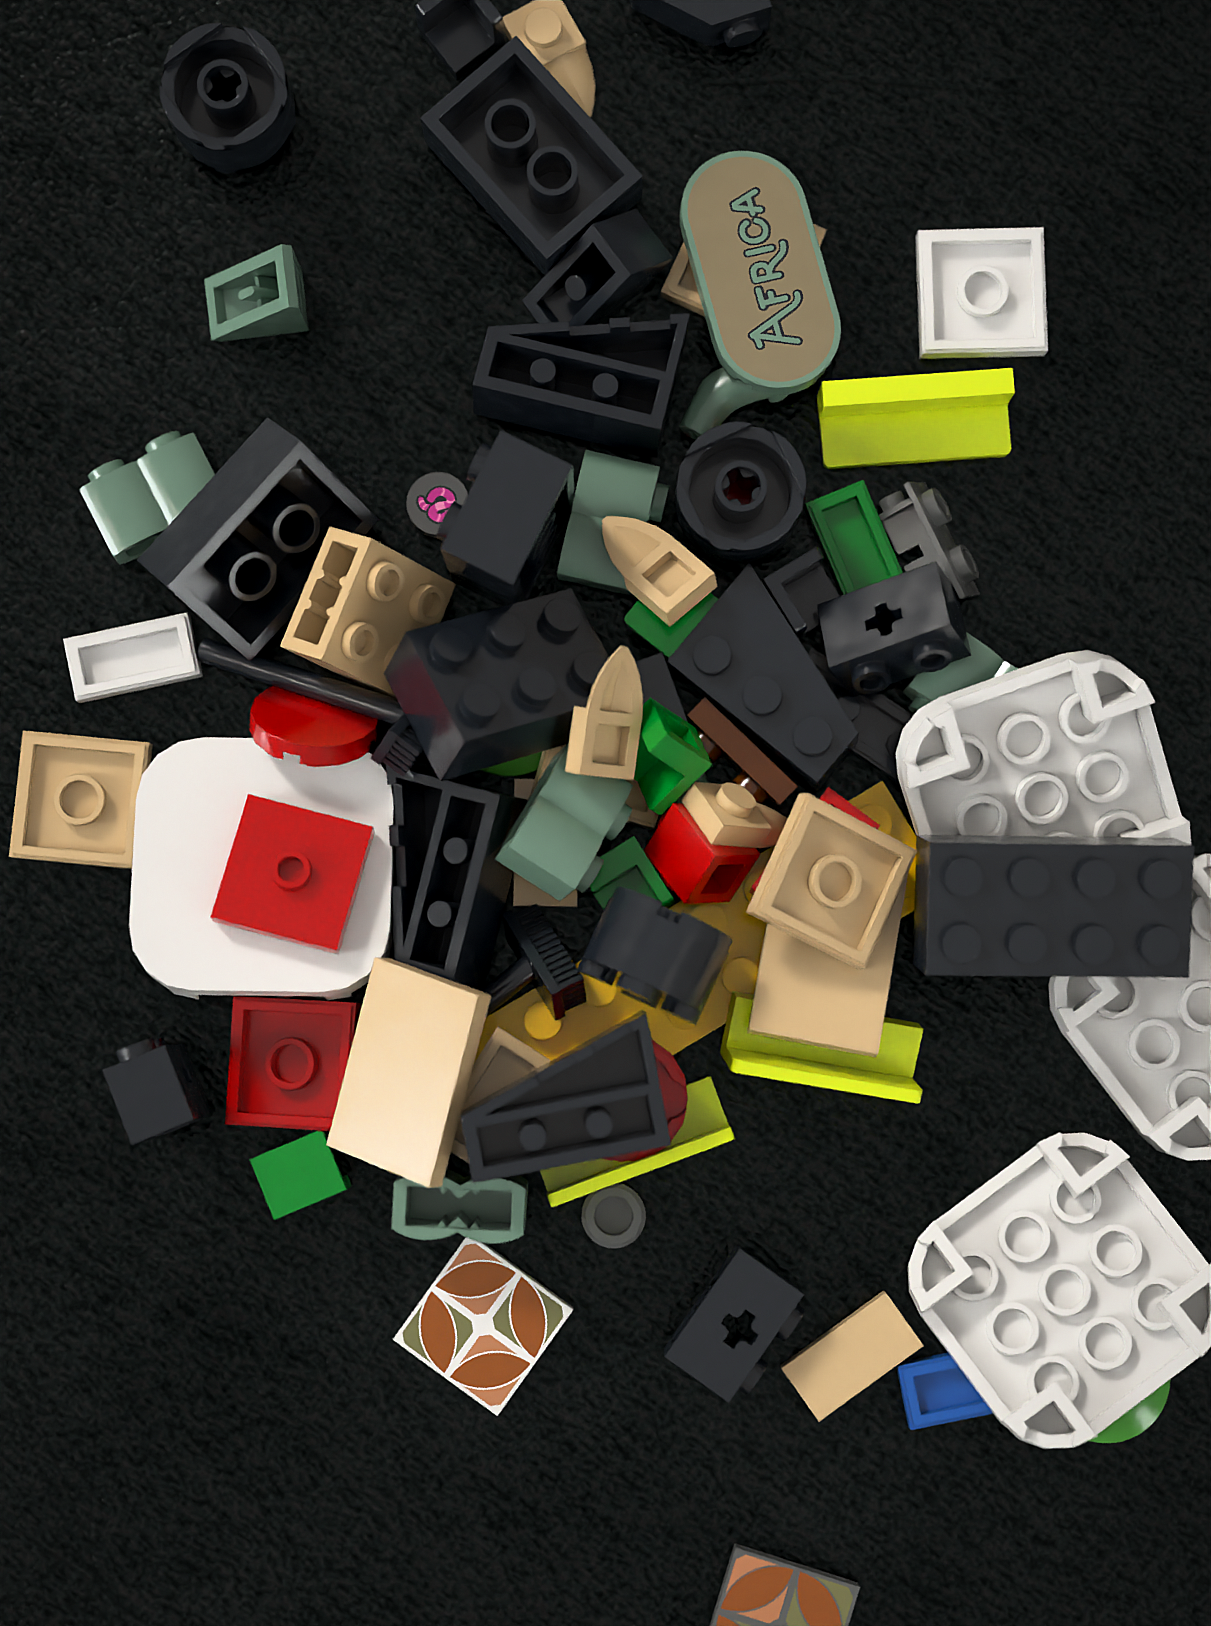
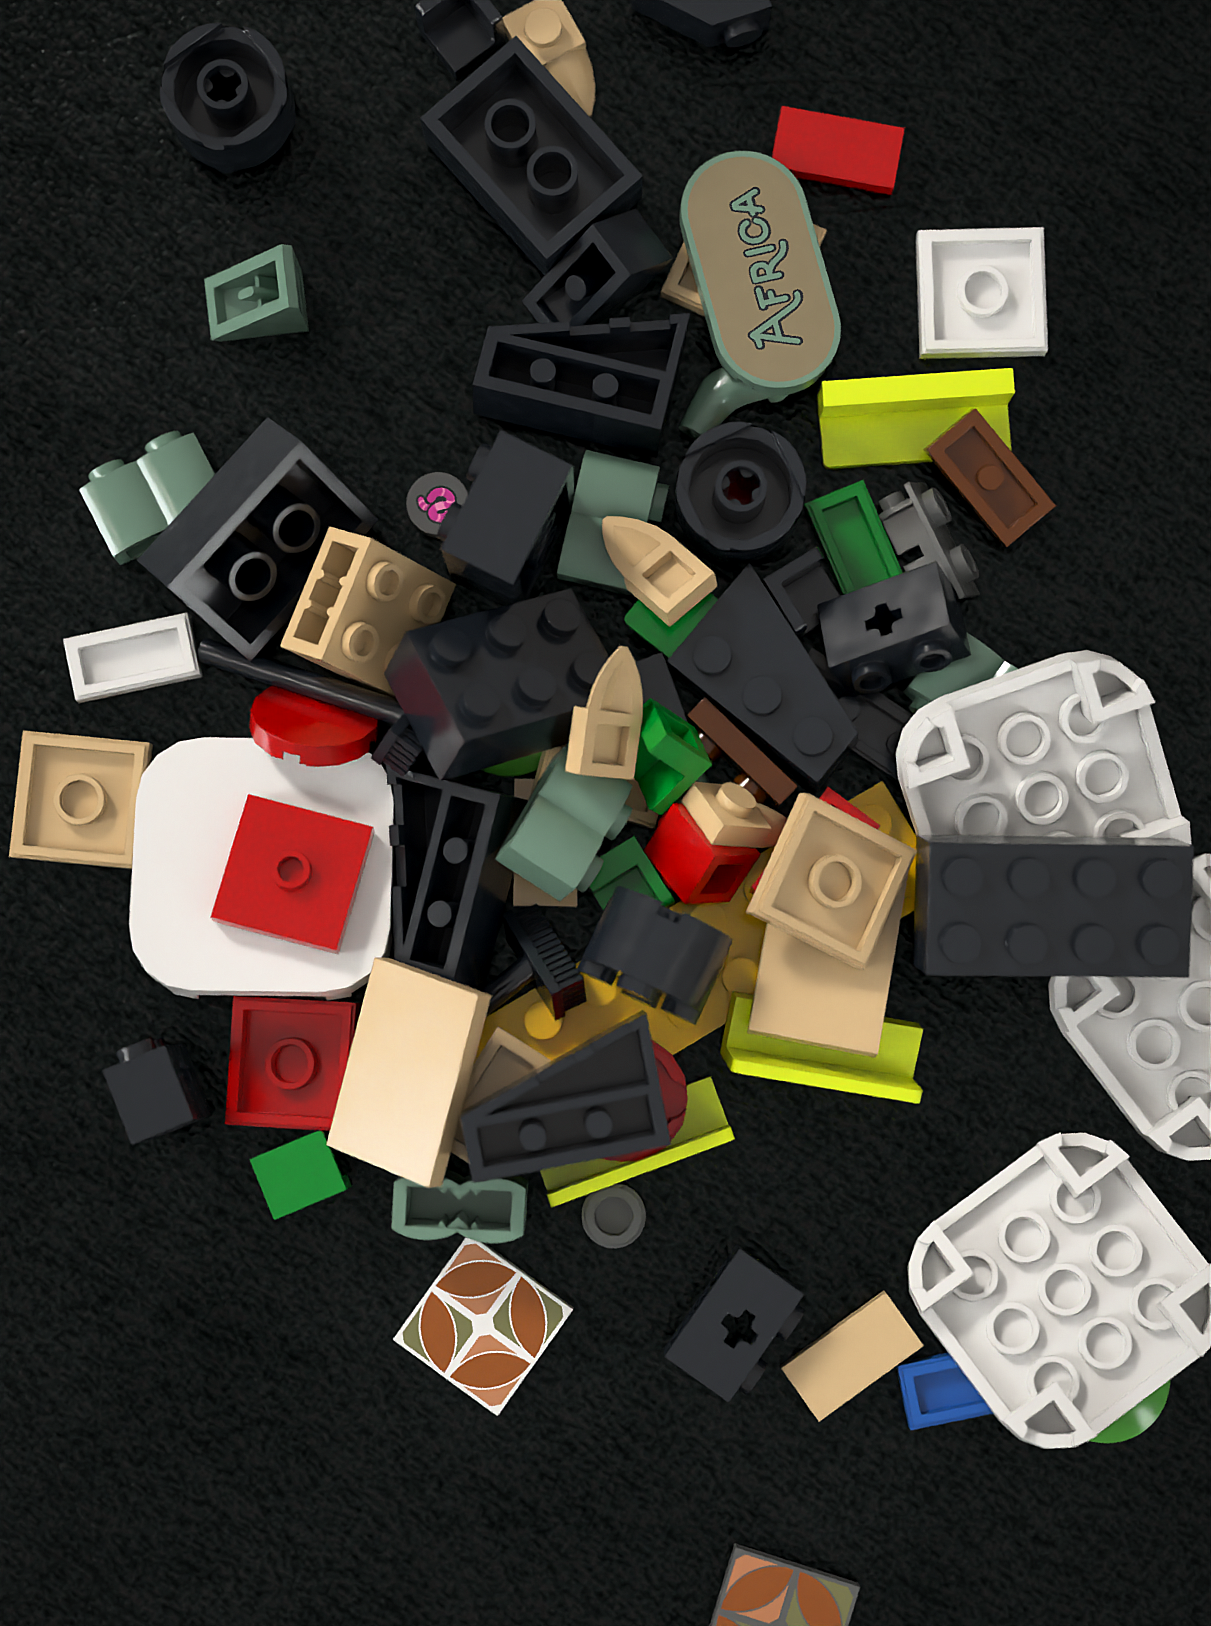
none -> red tile [772,106,905,195]
none -> reddish brown plate [923,408,1056,547]

